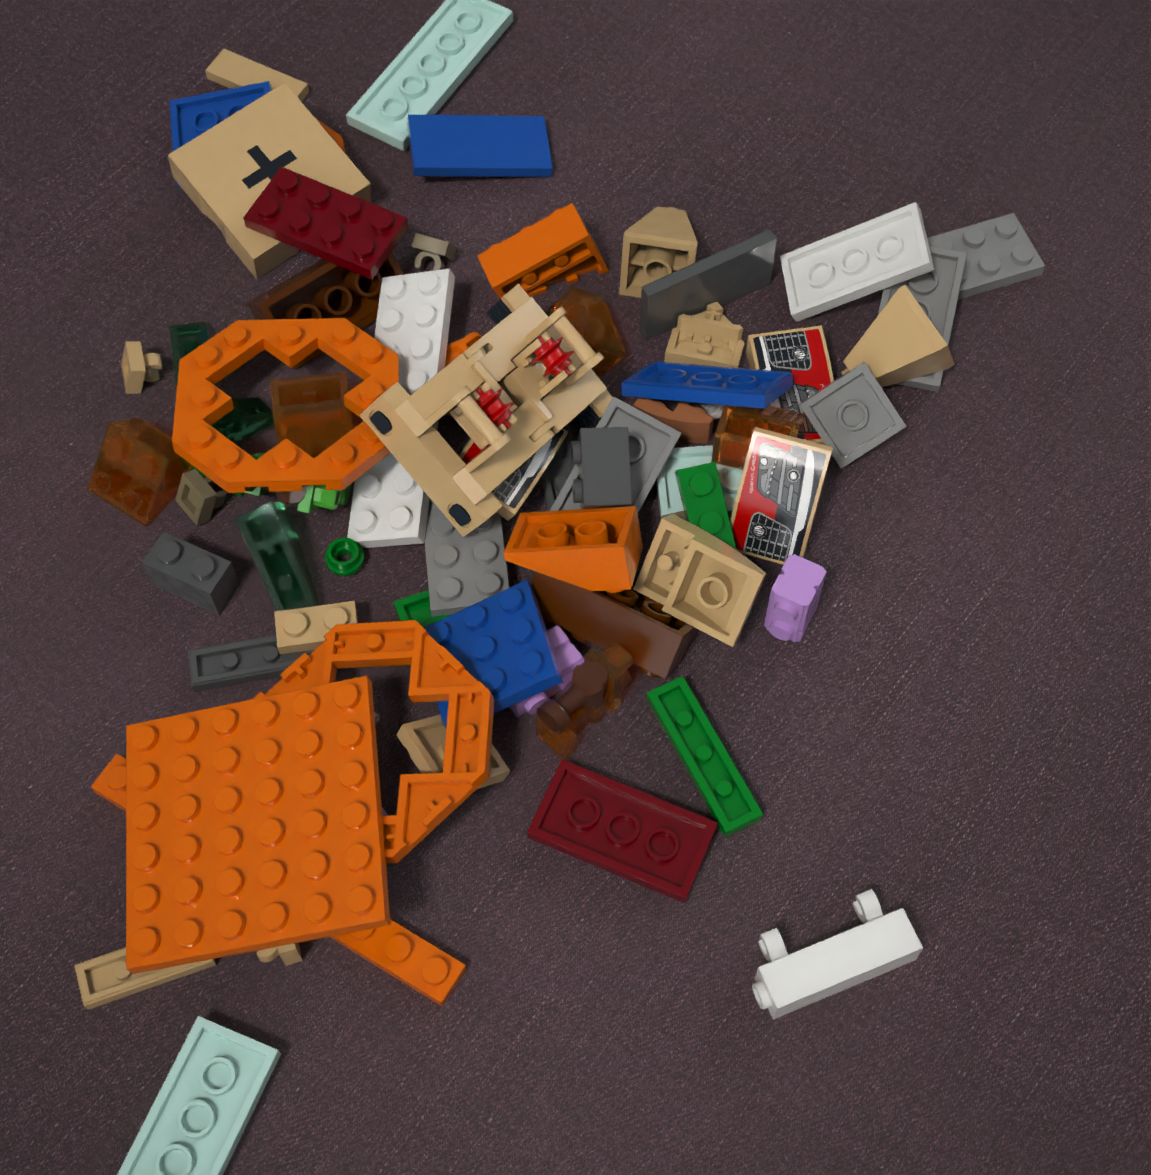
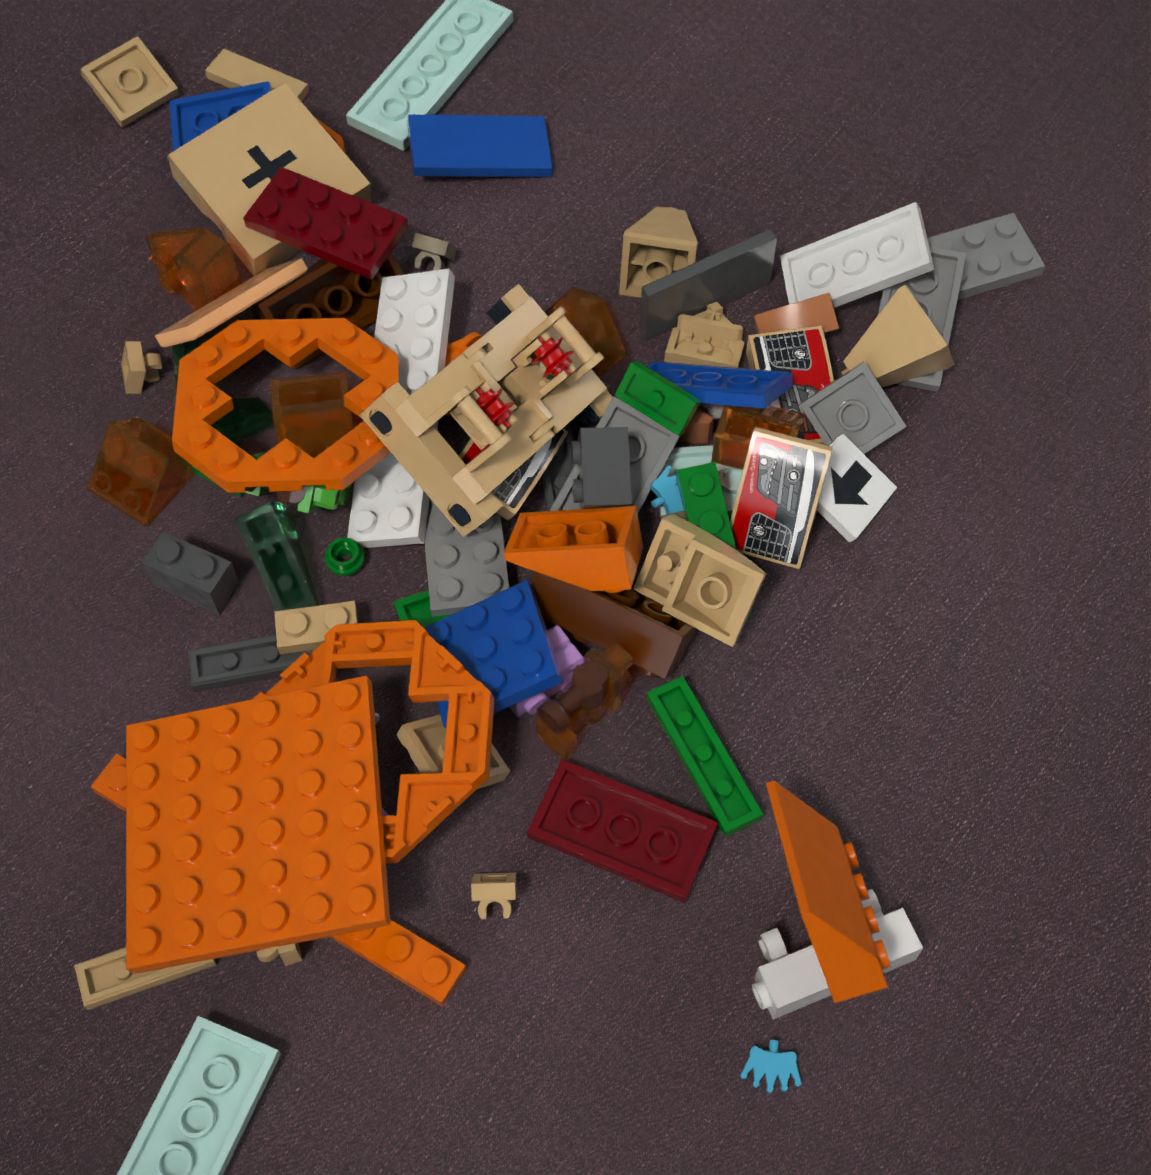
dark tan tile [175,469,227,526] -> none
orange wedge [477,203,609,299] -> none
lavender brick [764,554,827,642] -> none
none -> tan hinge [81,36,178,128]
none -> clear orange slope [145,227,241,311]
none -> light nougat tile [155,258,308,348]
none -> tan tile [471,873,517,919]
none -> green plate [614,360,701,436]
none -> medium azure piece [649,465,684,514]
none -> medium azure piece [740,1040,801,1093]
none -> nougat slope [753,293,839,334]
none -> orange slope [766,781,891,1003]
none -> white tile [817,434,897,543]

